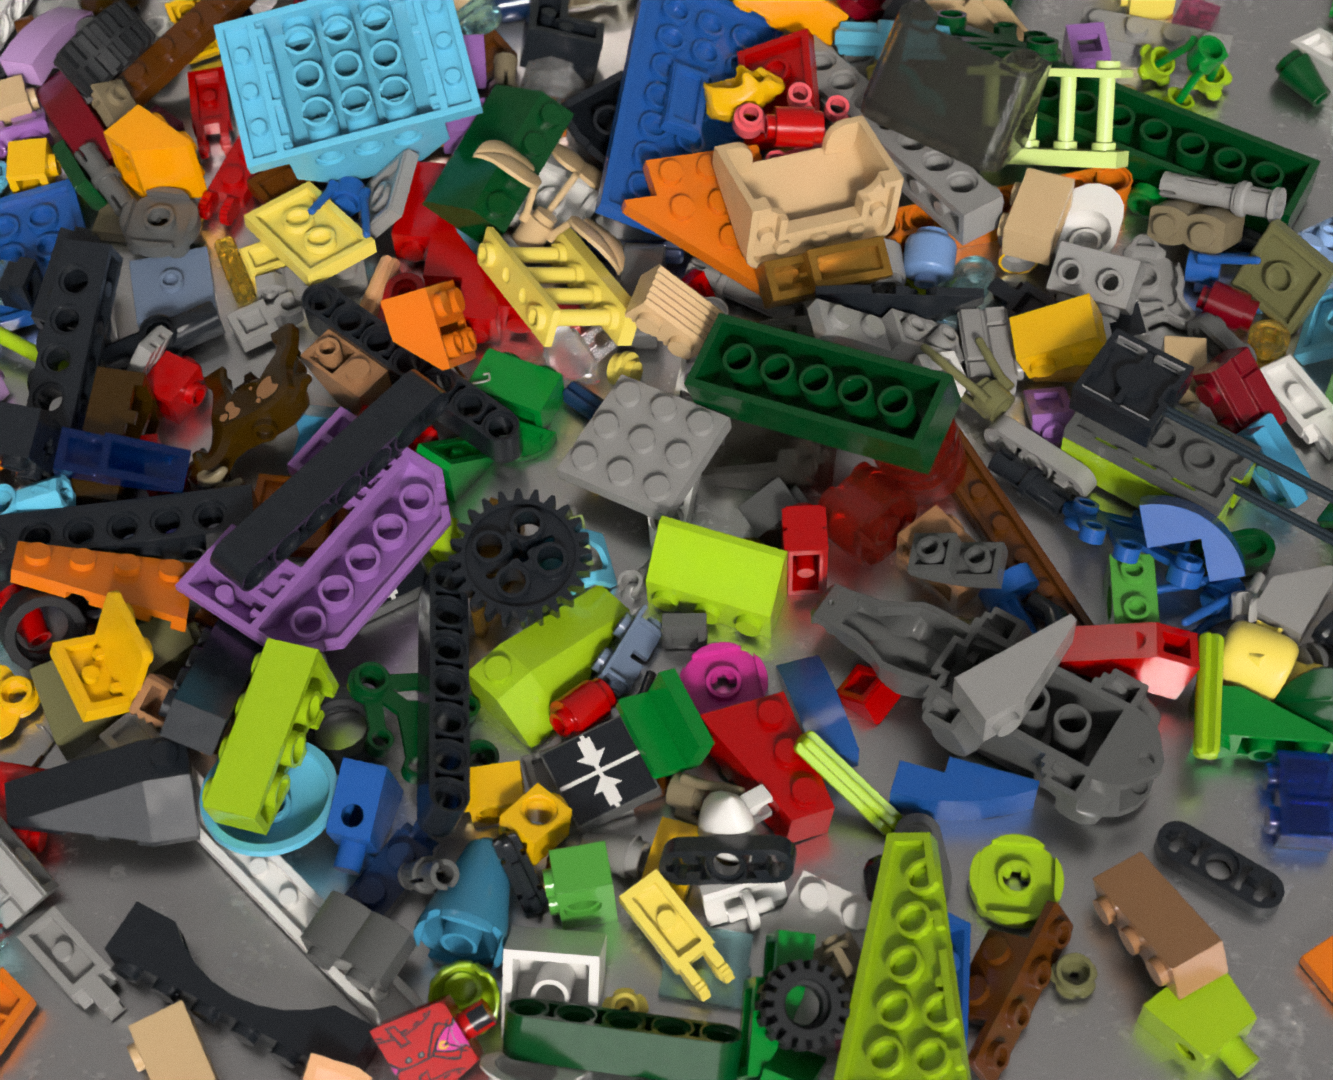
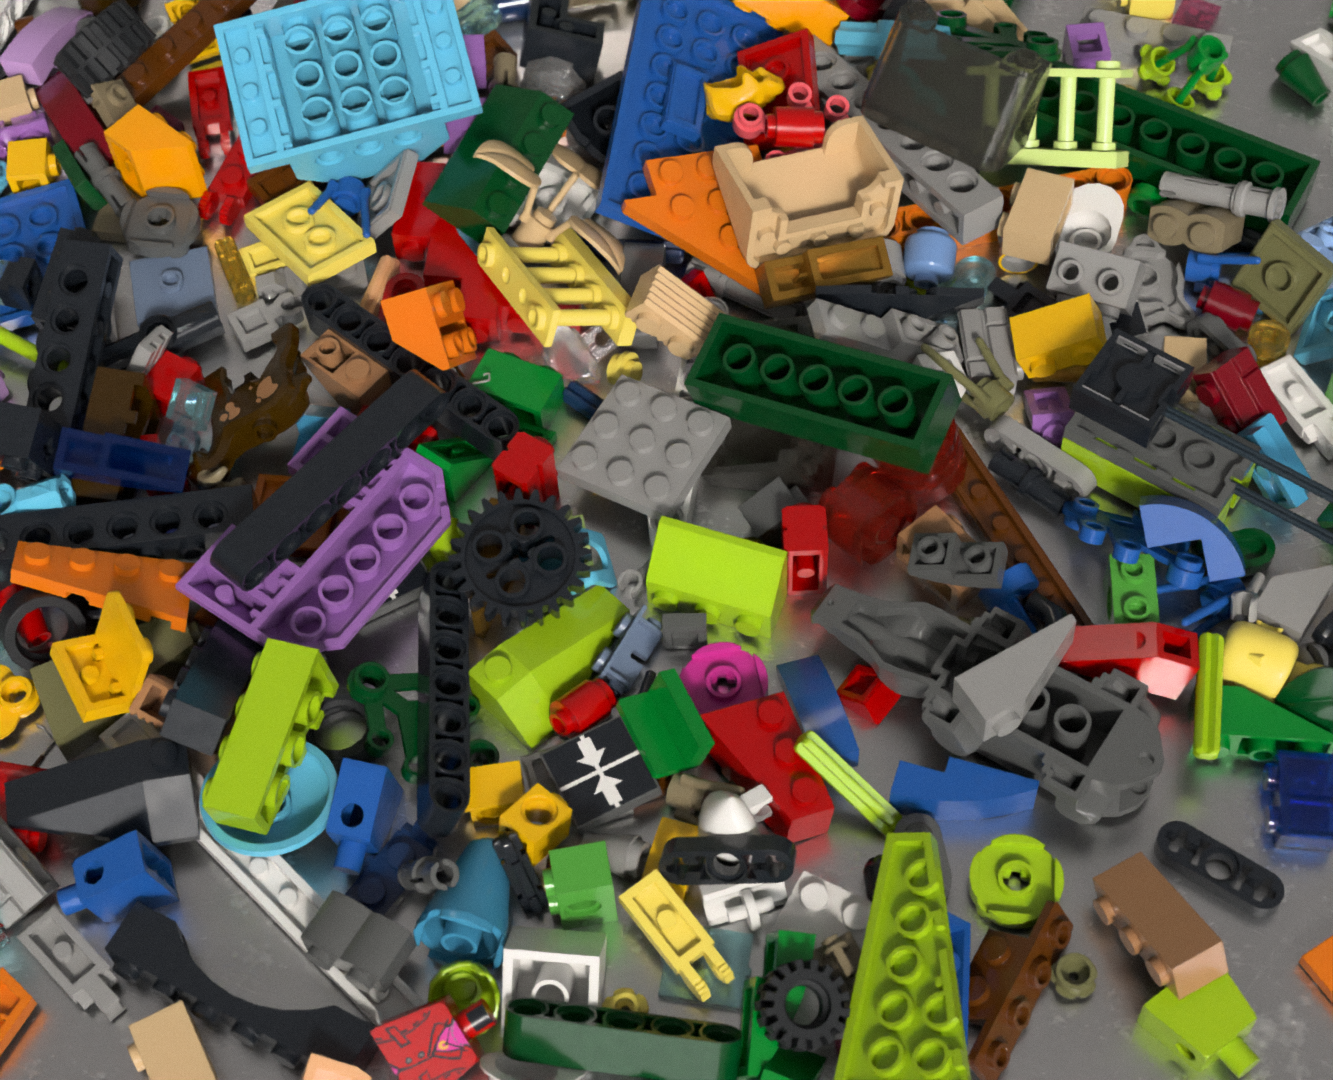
none -> blue torso [57,830,180,922]
none -> clear light blue plate [165,378,217,454]
none -> red brick [492,432,560,529]

